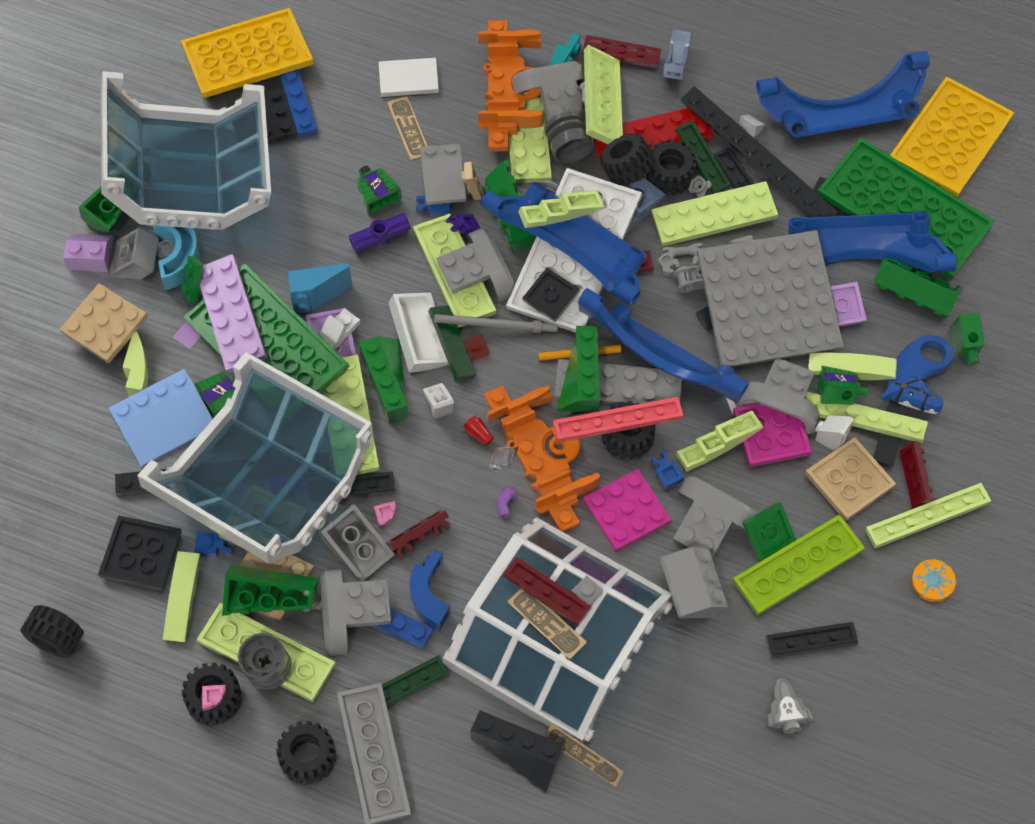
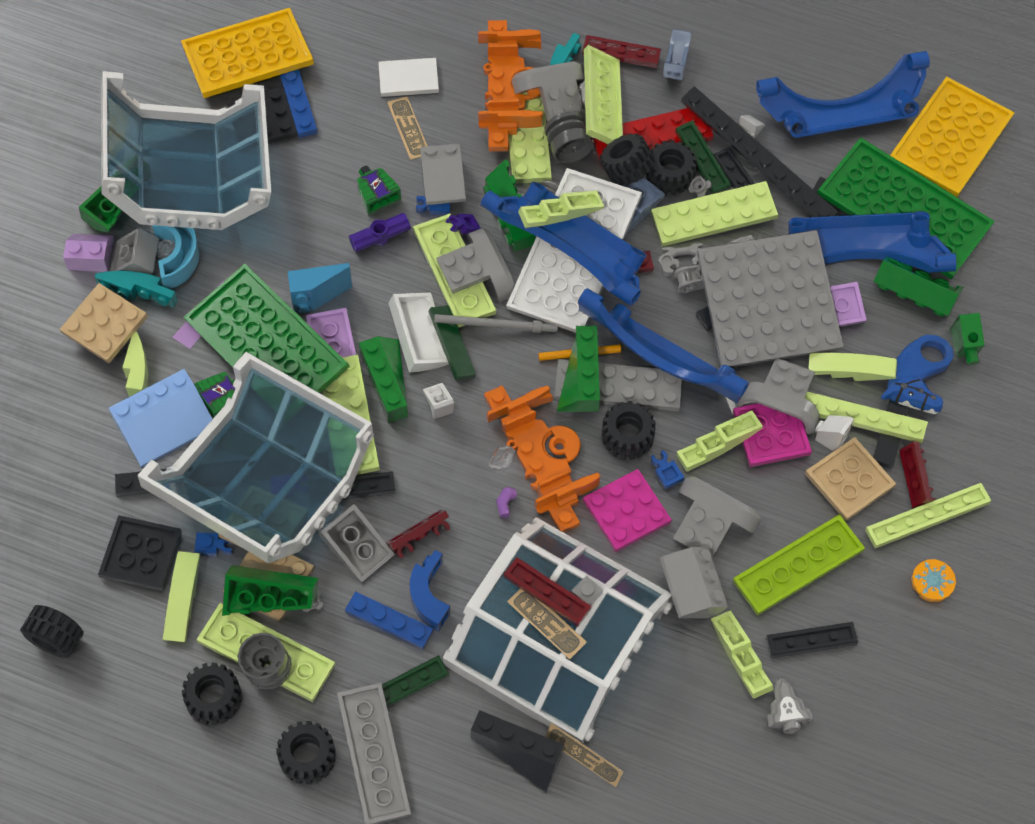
green plate [181,256,203,302] -> none
lavender plate [200,254,267,374] -> none
bright pink tile [202,685,226,711] -> none
white slope [319,308,360,350] -> none
light grey piece [319,569,391,656] -> none
bright pink tile [374,501,396,528] -> none
tan plate [461,162,482,201] -> none
clear red plate [463,334,489,361] -> none
red cone [463,415,494,446] -> none
black tile [522,267,580,322] -> none
coral plate [553,397,683,443] -> none
green plate [742,502,796,561] -> none
green torso [818,366,868,405] -> none
none -> teal slope [94,271,178,308]
none -> yellowish green slope [711,610,773,699]

